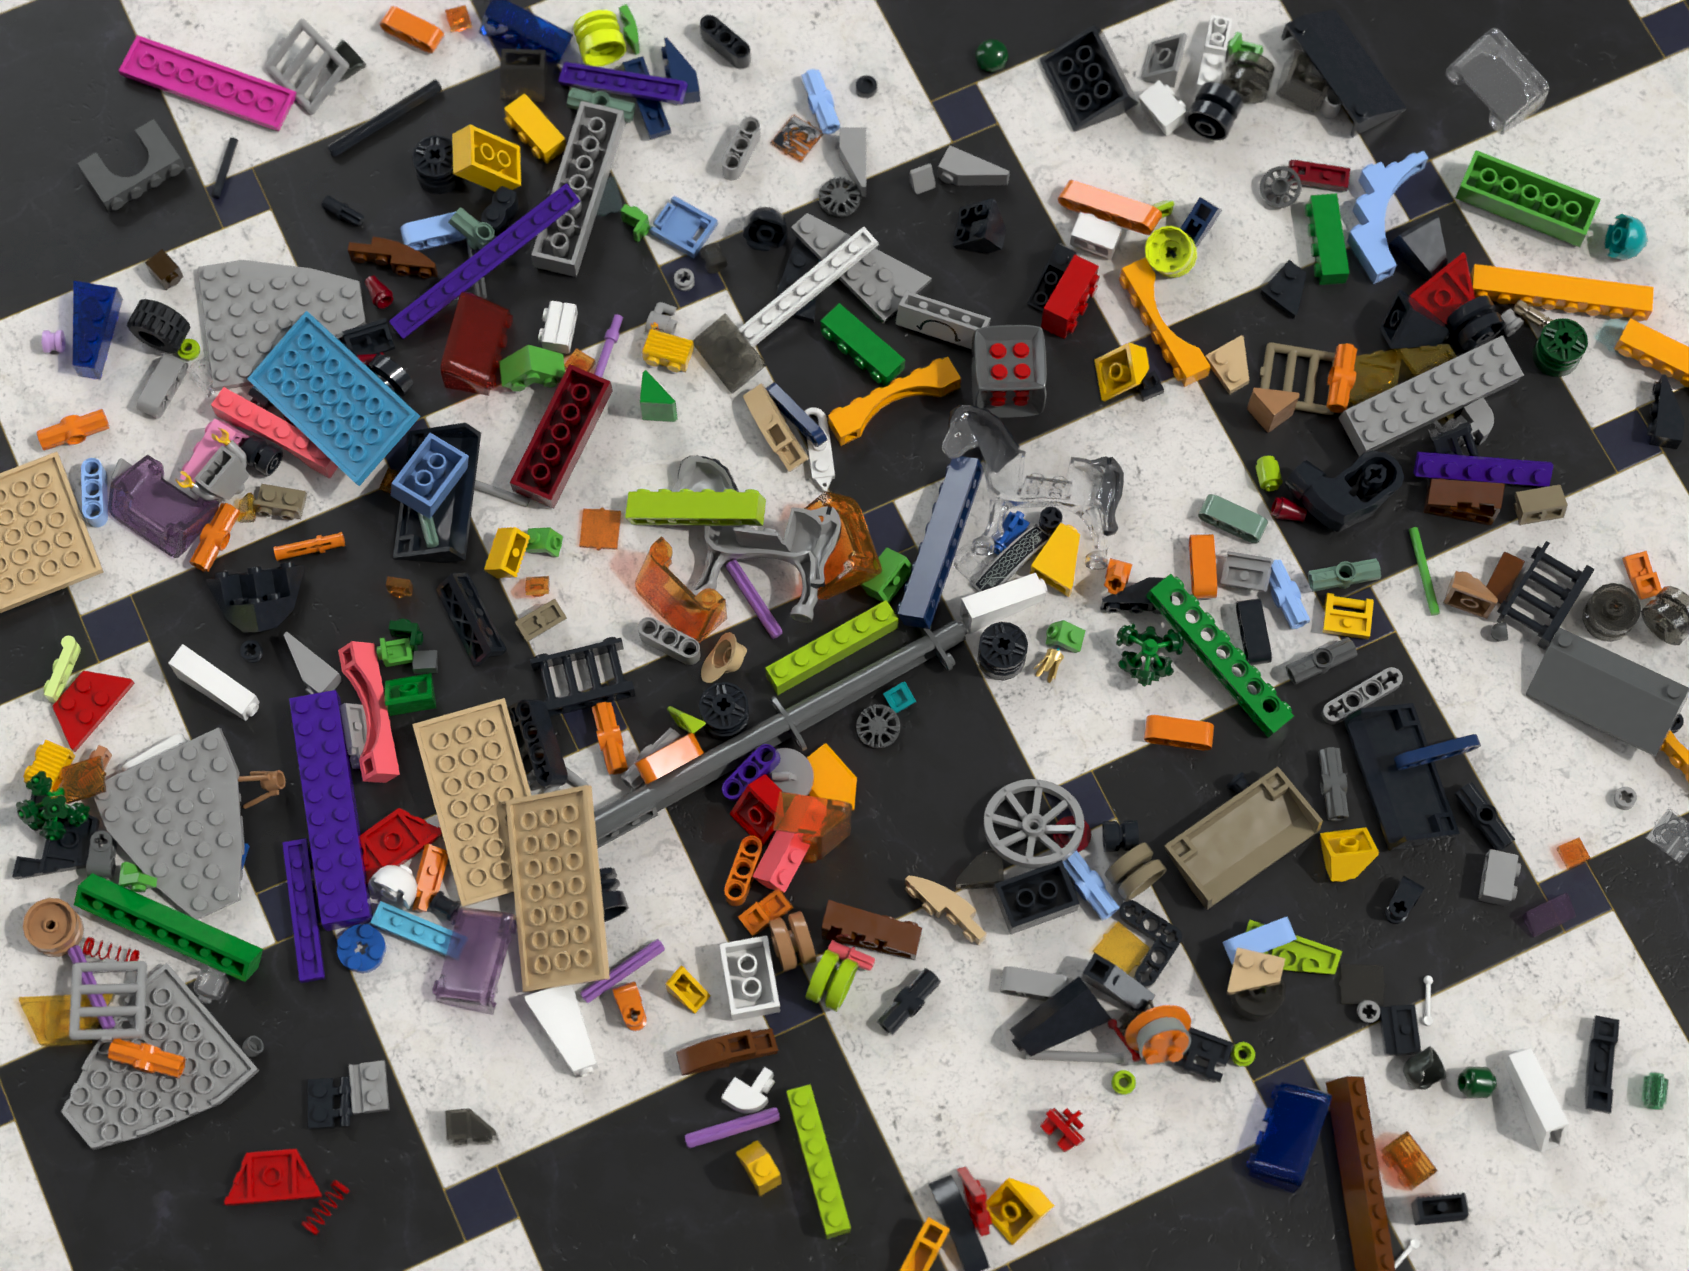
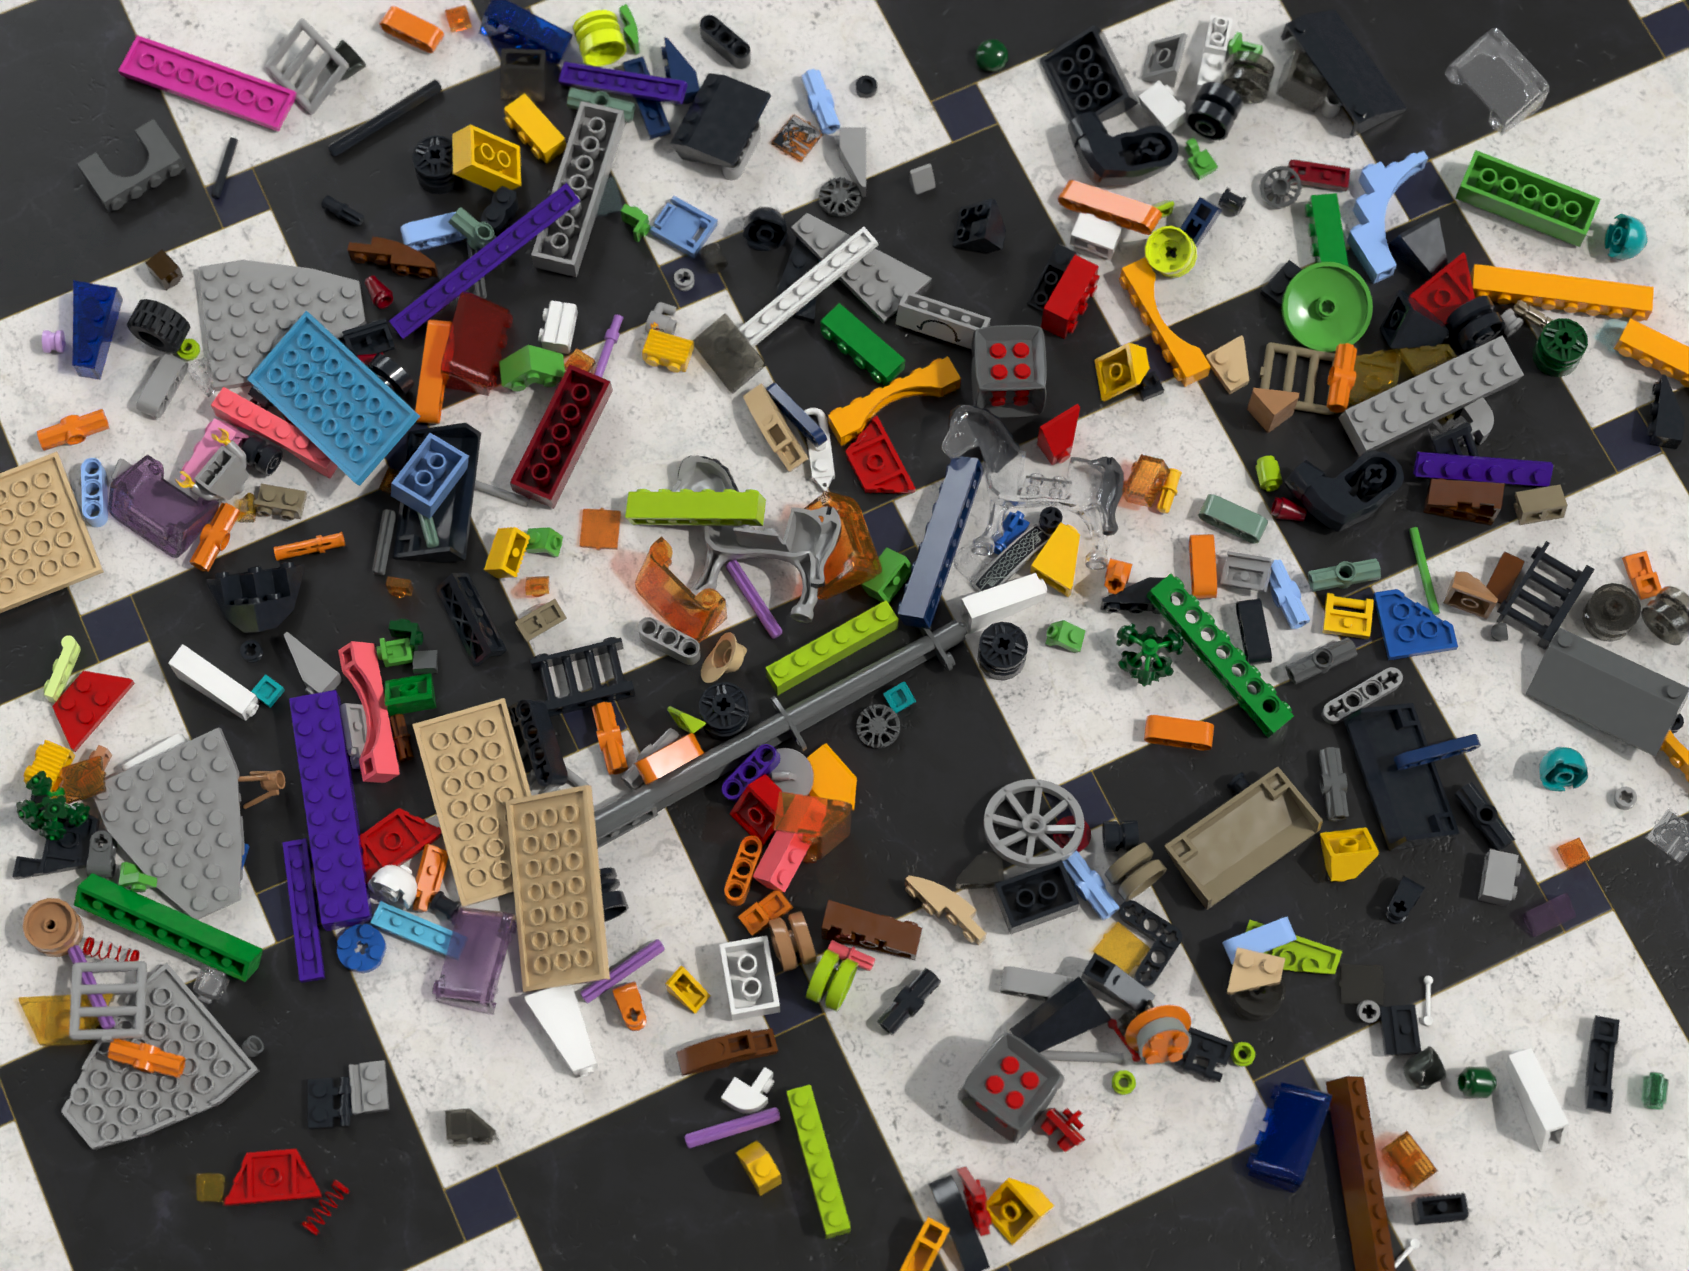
green slope [640,370,678,422] -> none
light grey slope [938,145,1010,186] -> none
pearl gold piece [1033,648,1064,683] -> none
none -> clear yellow slope [196,1173,225,1201]
none -> teal plate [251,674,285,708]
none -> dark grey axle [372,509,396,576]
none -> reddish brown axle [390,714,414,762]
none -> orange beam [415,320,453,424]
none -> black slope [670,73,772,167]
none -> red wing [845,416,916,493]
none -> dark grey piece [958,1031,1065,1144]
none -> red slope [1037,404,1080,466]
none -> black piece [1068,112,1179,187]
none -> clear orange brick [1121,454,1170,507]
none -> yellow axle [1157,468,1182,513]
none -> bright green plate [1184,138,1218,180]
none -> black bush [1218,187,1247,216]
none -> bright green dish [1282,262,1373,352]
none -> blue plate [1373,589,1458,660]
none -> teal cylinder [1539,747,1588,792]

